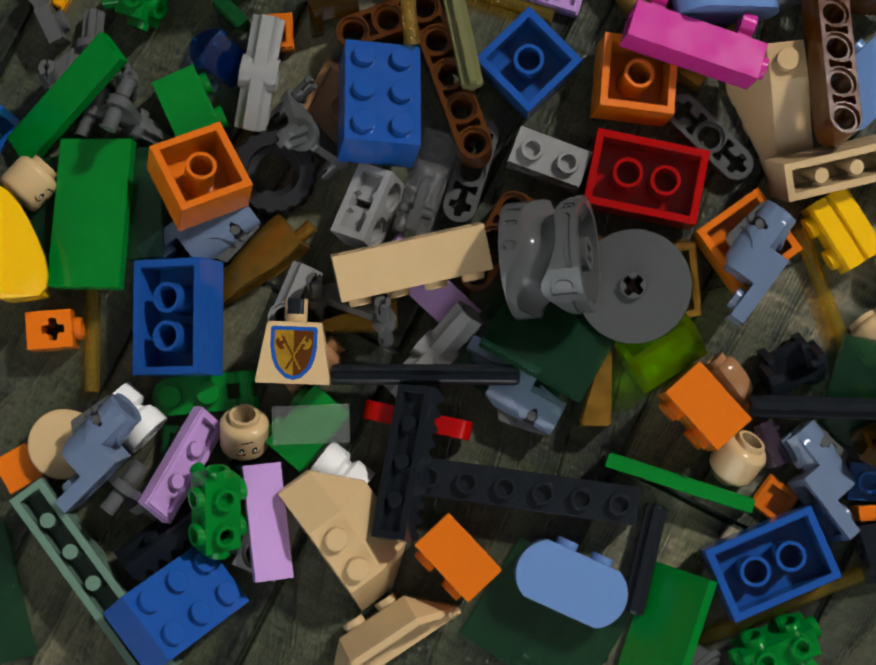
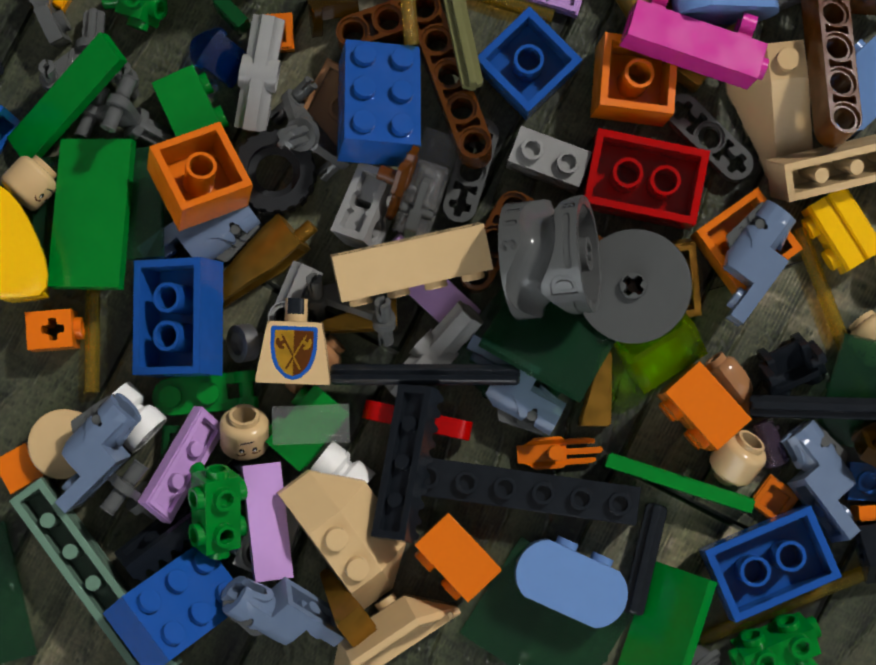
none -> sand blue plate [221,576,345,647]
none -> flat silver tile [227,323,264,363]
none -> pearl gold slope [320,568,377,647]
none -> reddish brown piece [376,145,420,221]
none -> orange piece [516,436,603,470]

